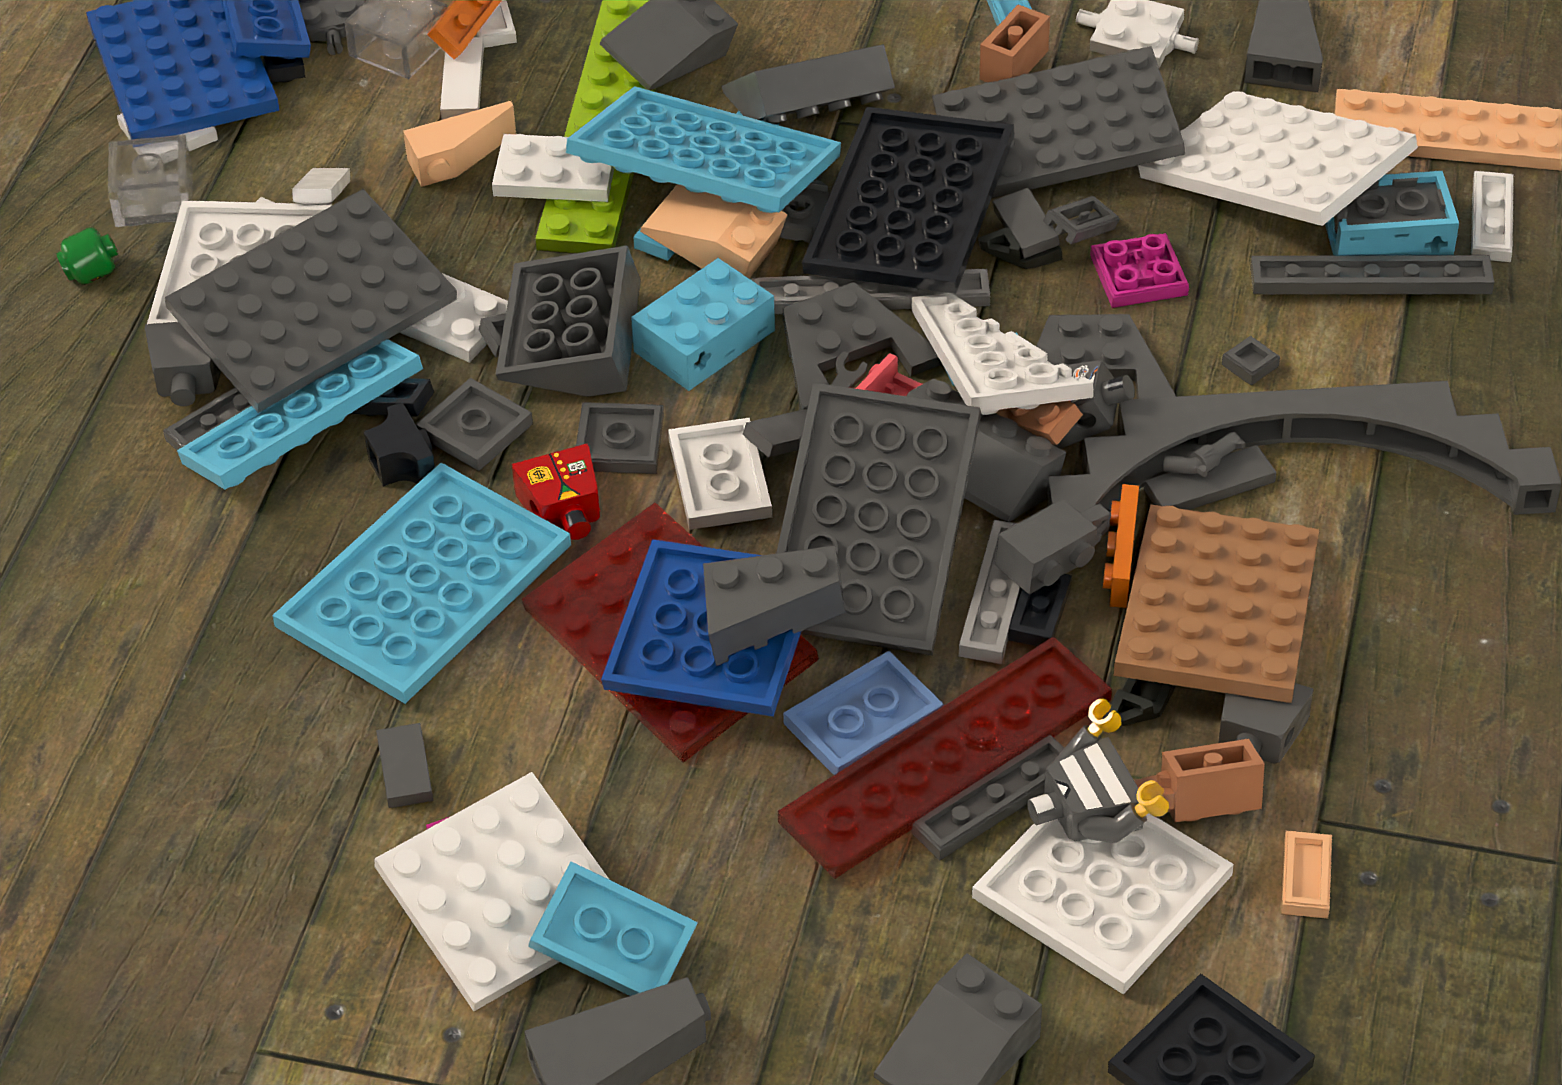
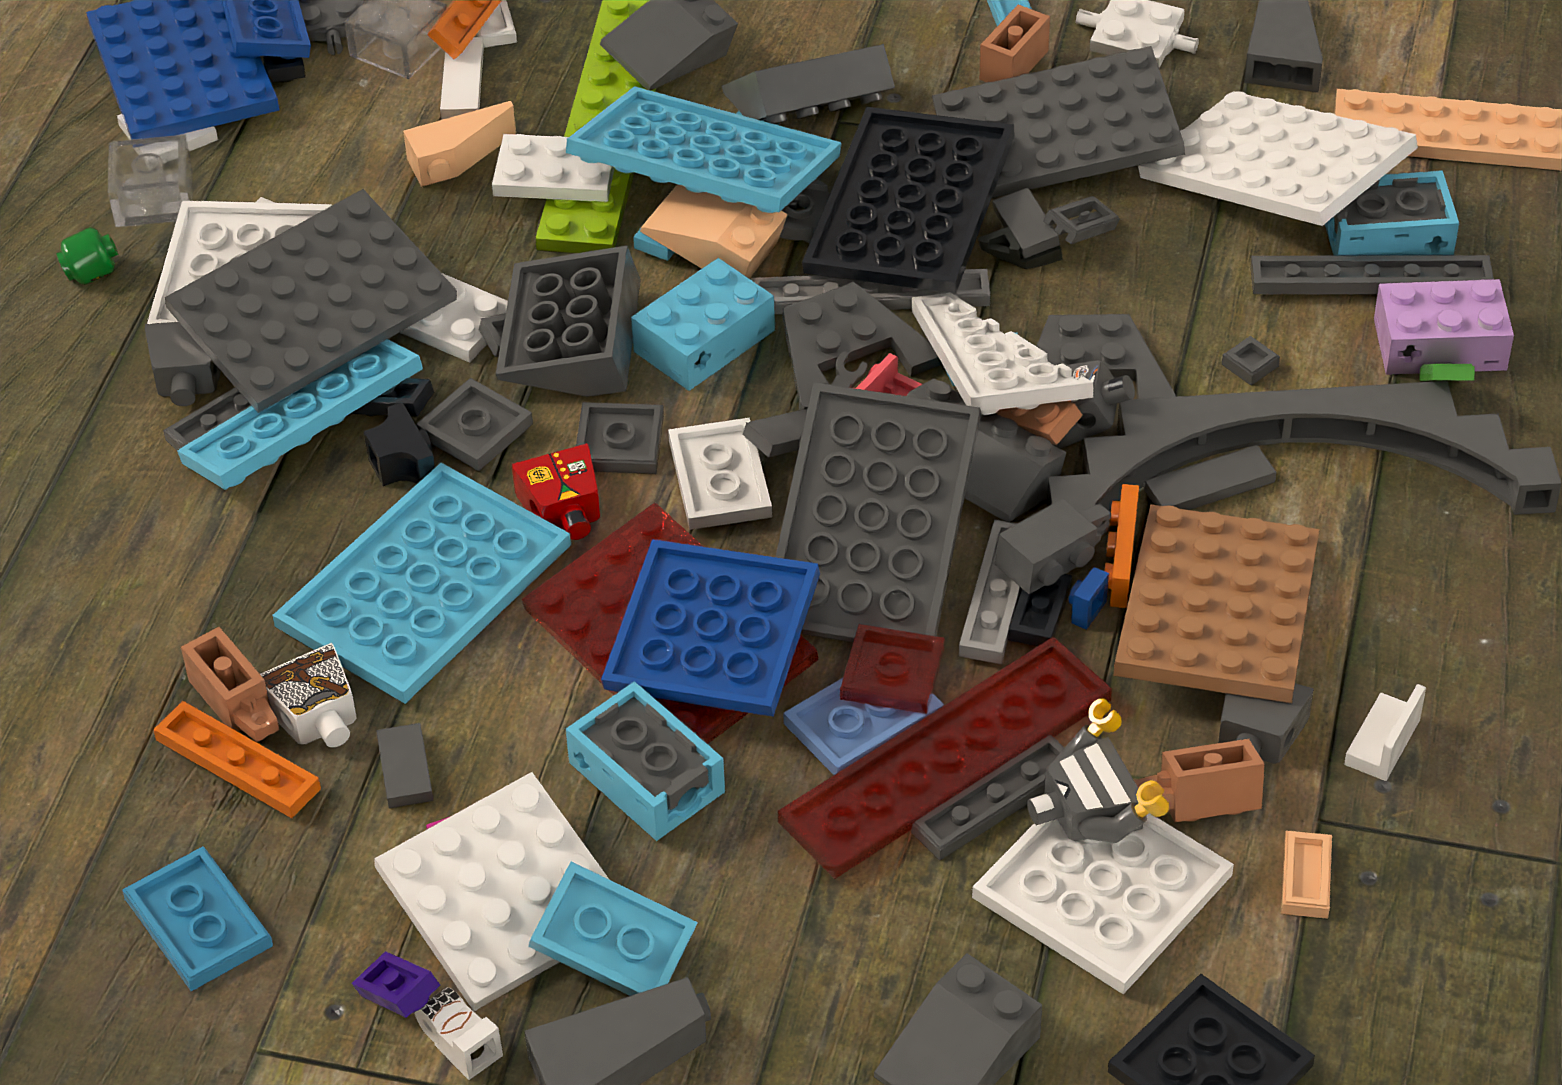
white tile [292,168,350,204] -> none
dark grey wedge [703,546,845,666] -> none
dark pink tile [1090,233,1189,308] -> none
pearl dark grey slope [1104,678,1177,726] -> none
dark grey piece [1163,432,1245,477] -> none
white tile [1471,171,1513,262] -> none
none -> dark azure tile [122,846,273,991]
none -> orange plate [153,701,321,818]
none -> nougat hinge [181,627,279,742]
none -> torso [260,643,357,747]
none -> dark purple plate [352,951,440,1018]
none -> white leg [415,987,503,1080]
none -> piece [566,681,725,841]
none -> clear red tile [840,624,945,714]
none -> blue plate [1069,567,1109,630]
none -> white panel [1344,684,1426,781]
none -> lavender piece [1374,279,1514,375]
none -> bright green tile [1420,364,1475,381]

